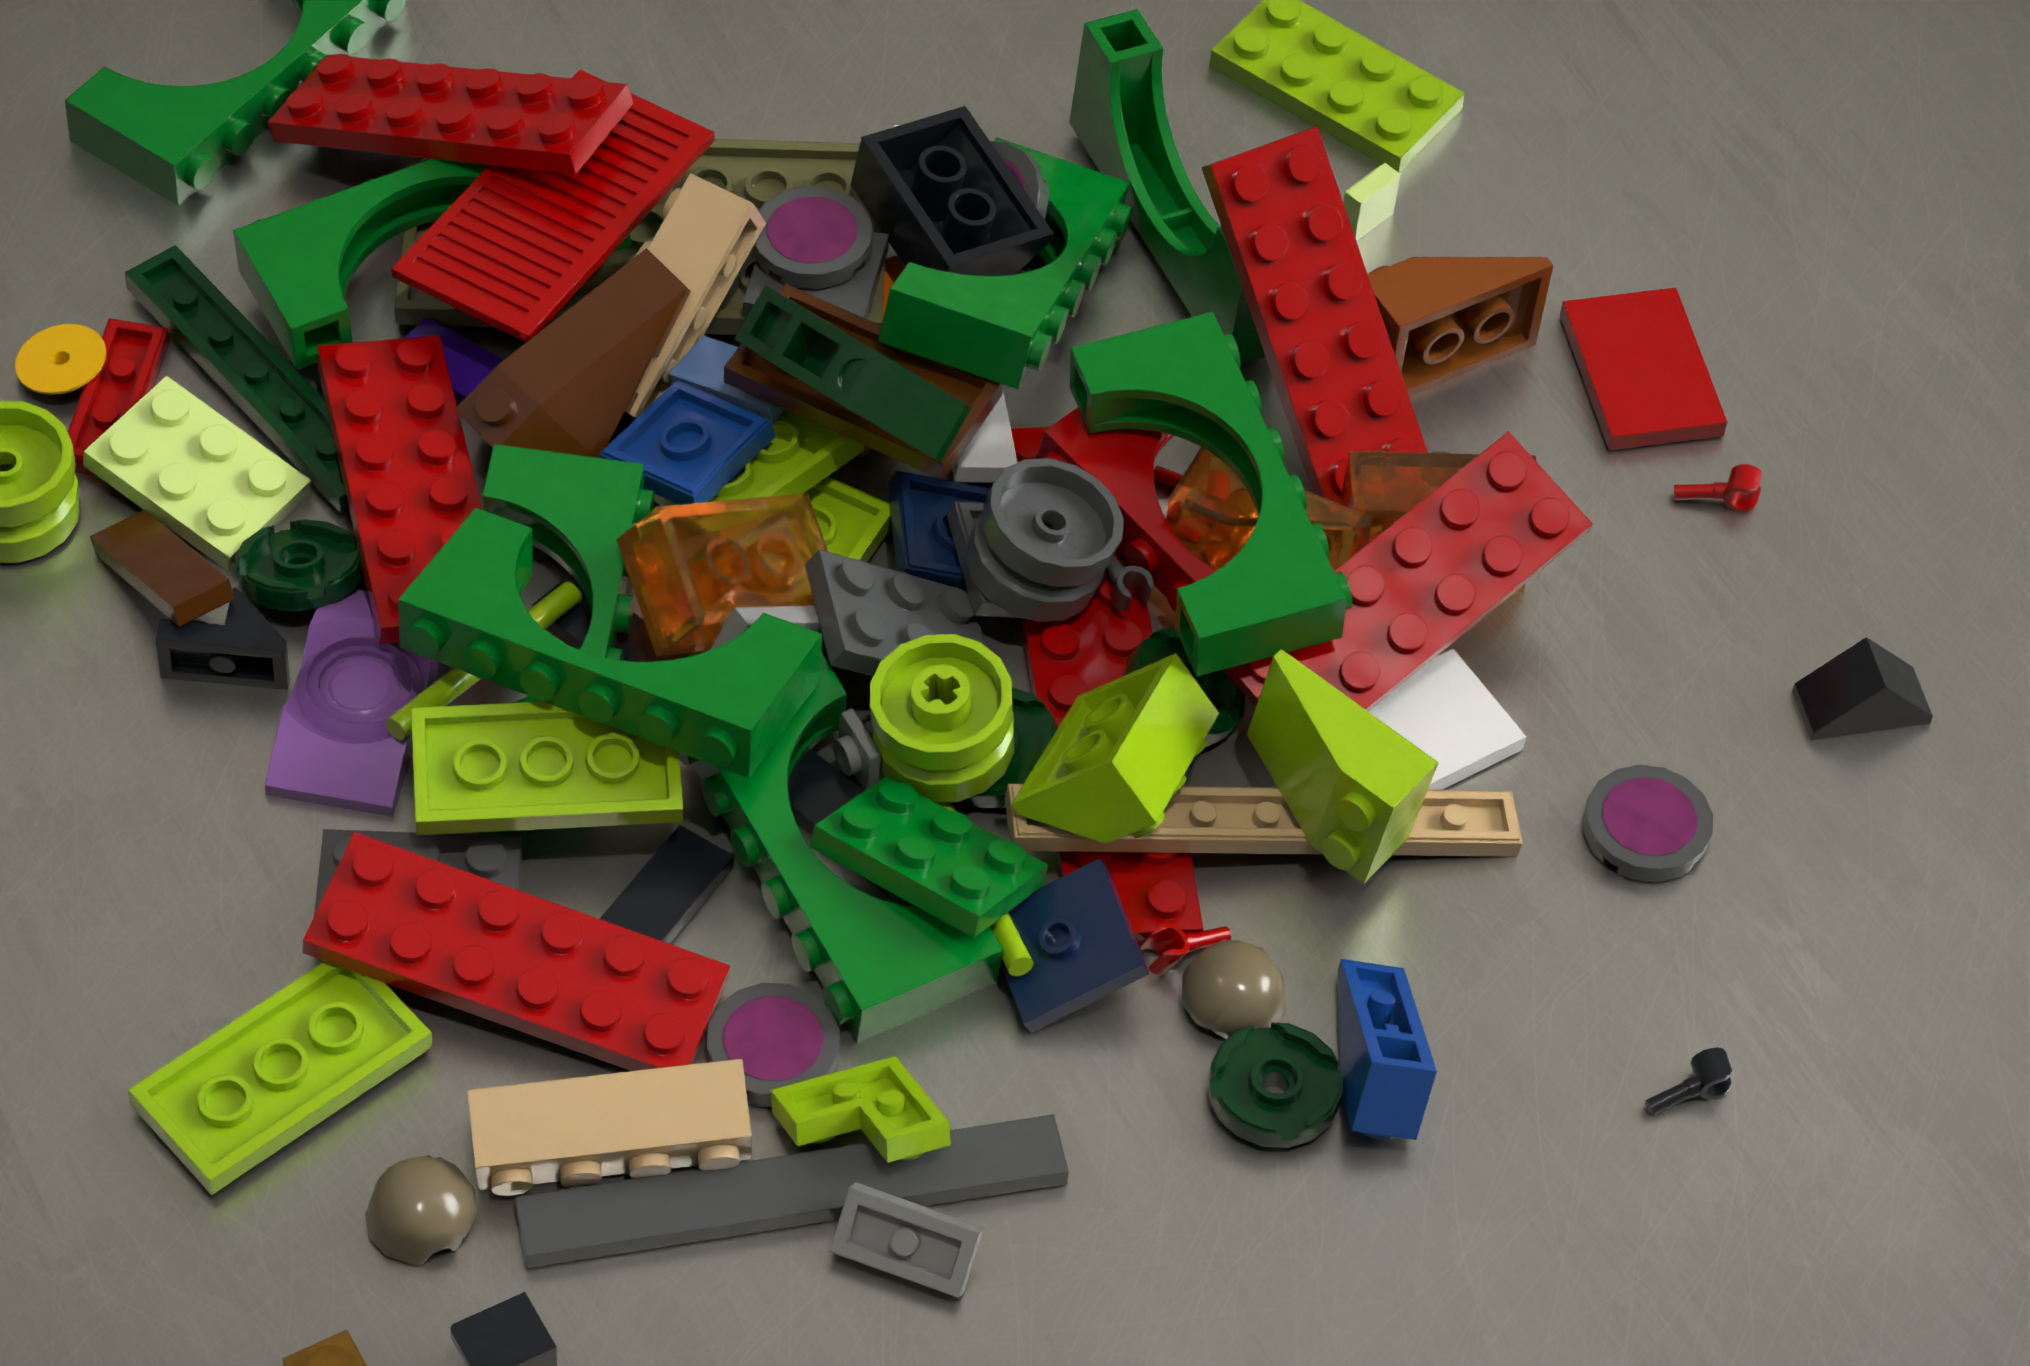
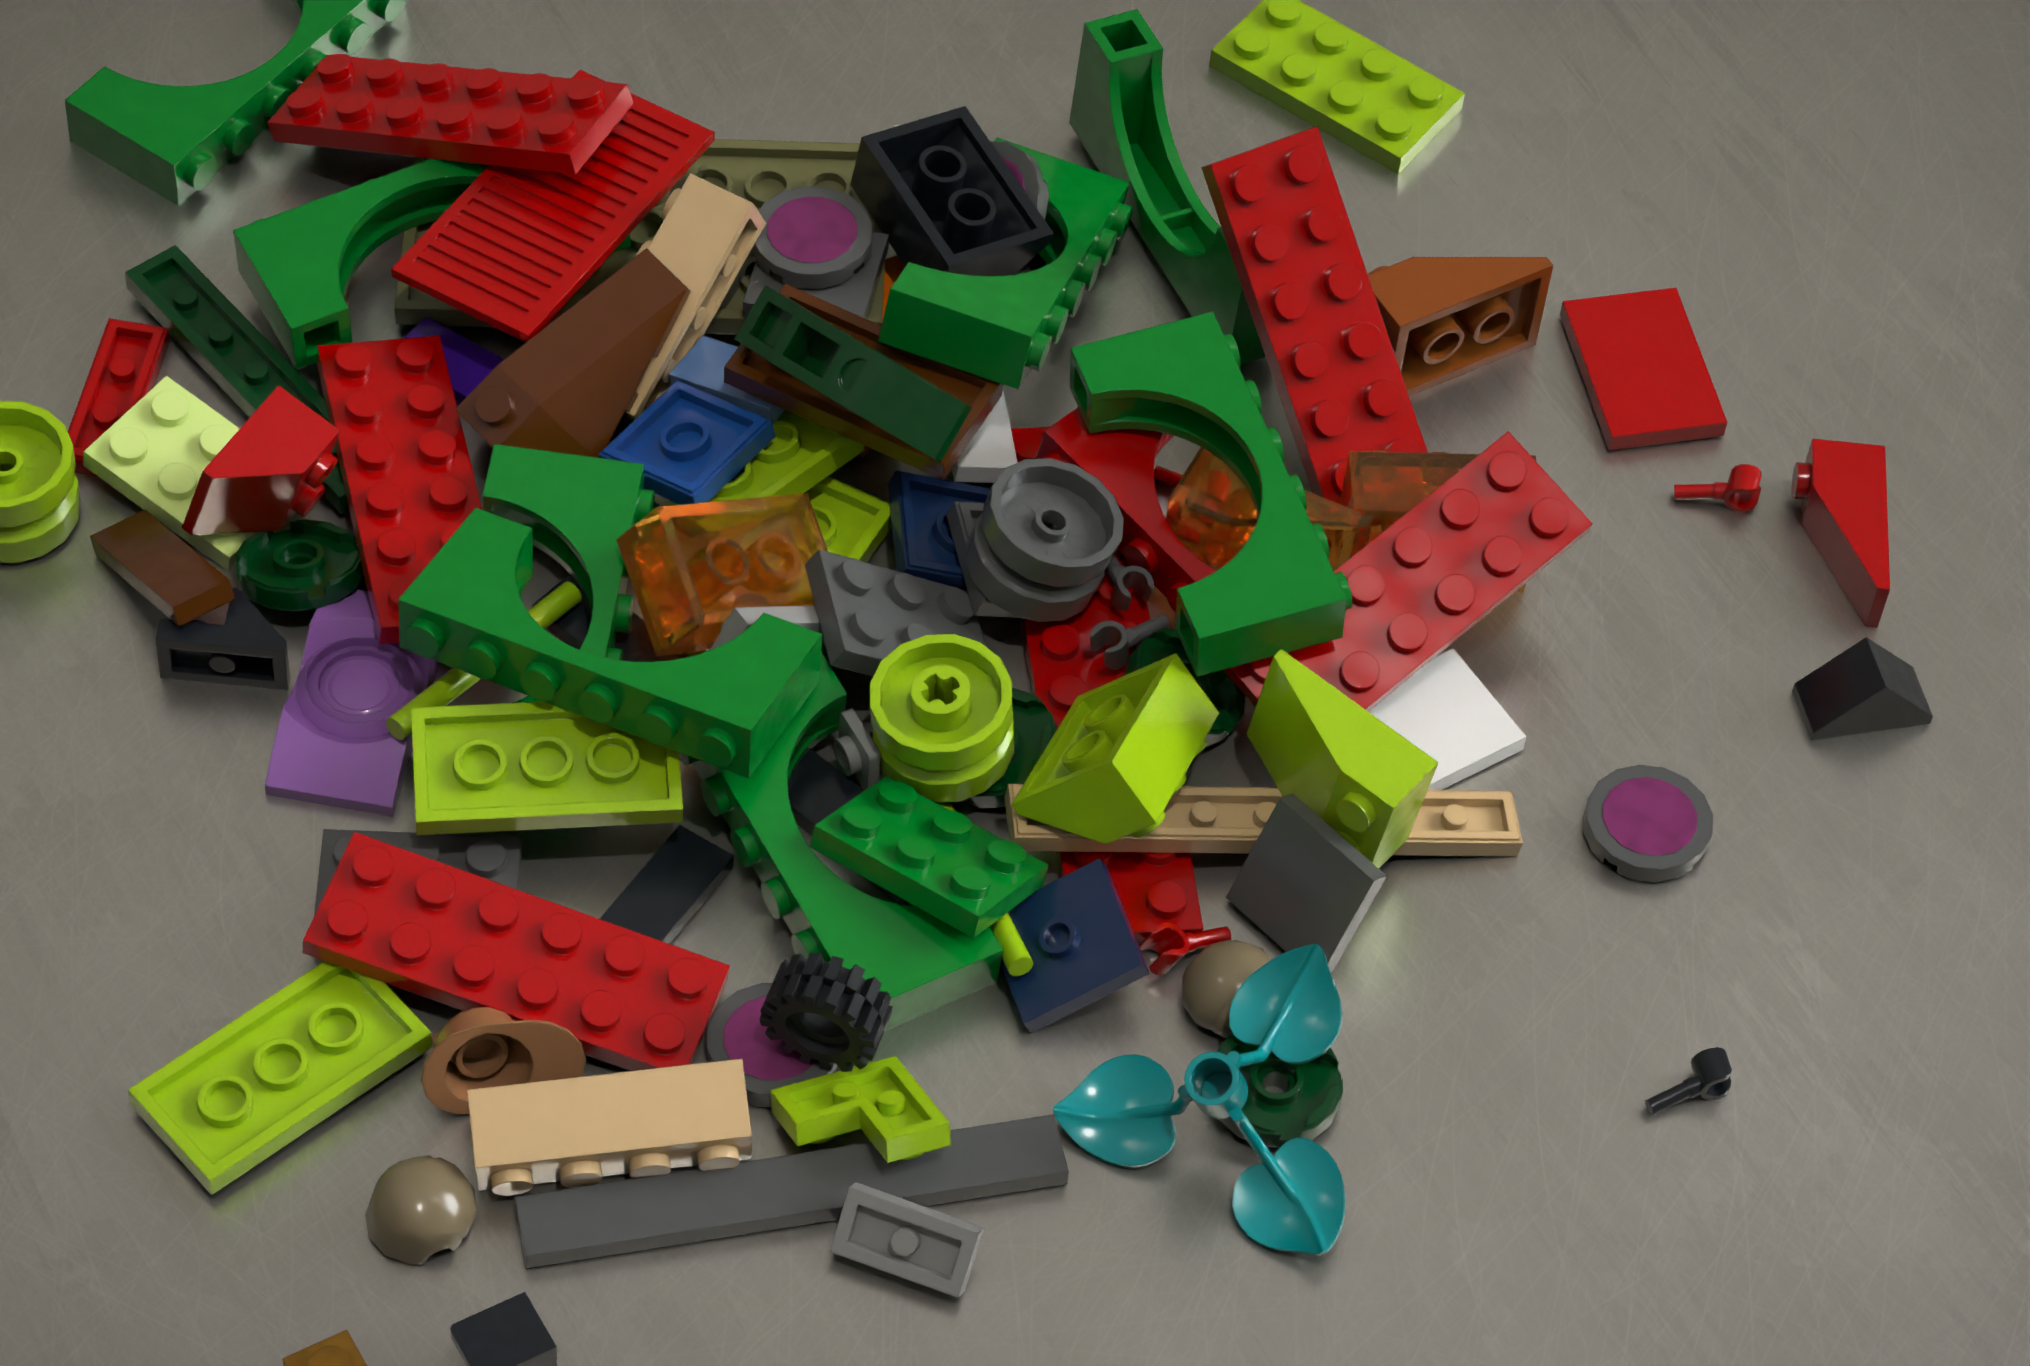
yellow piece [15,324,106,395] -> none
blue slope [1338,959,1437,1140] -> none
yellowish green tile [1343,163,1400,241] -> none
none -> red slope [182,385,340,536]
none -> medium nougat piece [421,1007,586,1115]
none -> black tyre [759,952,893,1072]
none -> teal plant [1053,944,1346,1256]
none -> dark grey hand [1090,614,1170,670]
none -> dark grey tile [1226,794,1387,974]
none -> red slope [1791,439,1890,628]

